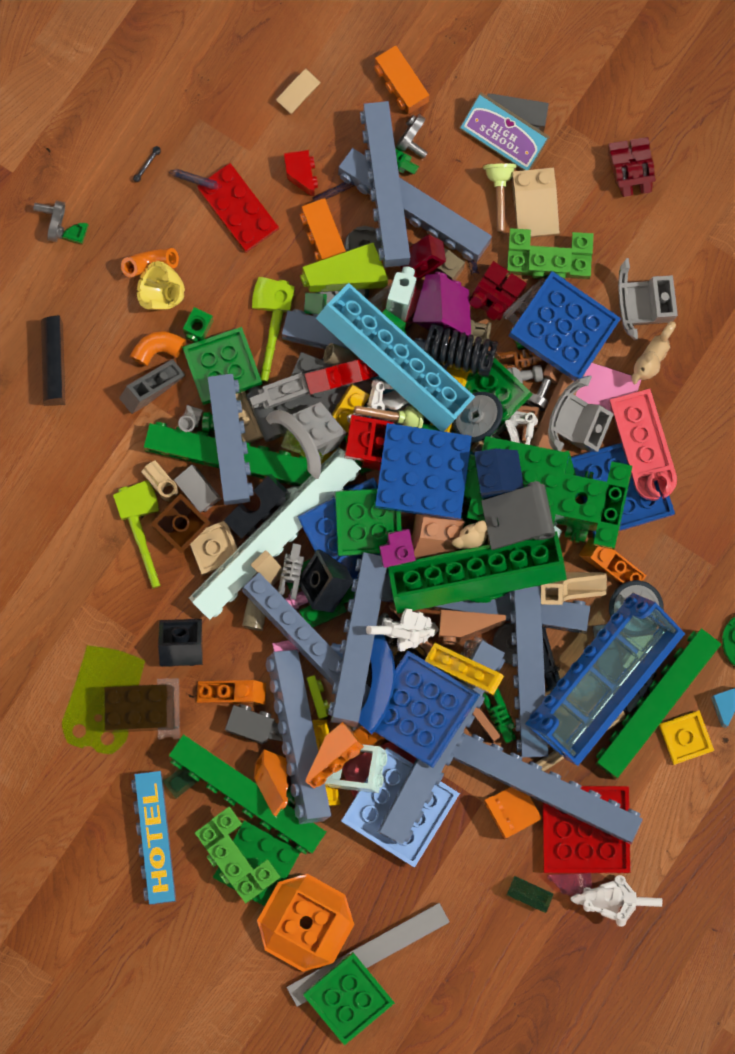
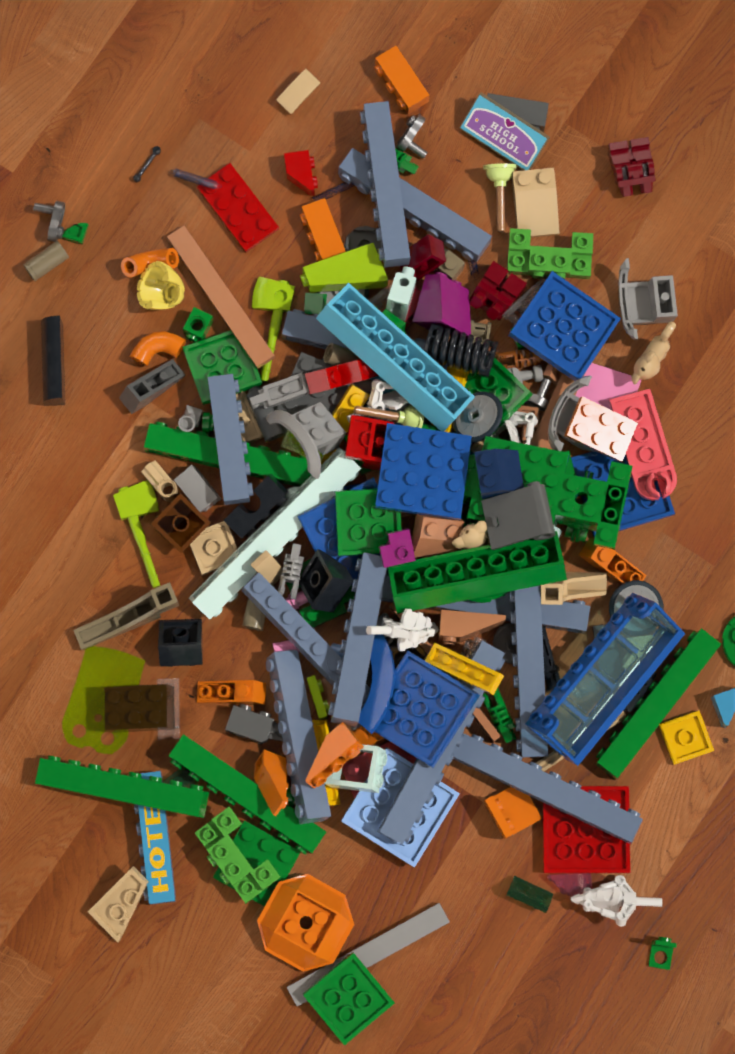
none -> dark tan pin [23,241,69,281]
none -> green brick [35,755,209,818]
none -> dark tan arch [73,582,179,650]
none -> tan wing [88,866,149,942]
none -> nougat tile [167,226,275,369]
none -> plate [564,397,638,462]
none -> green bracket [648,937,677,970]

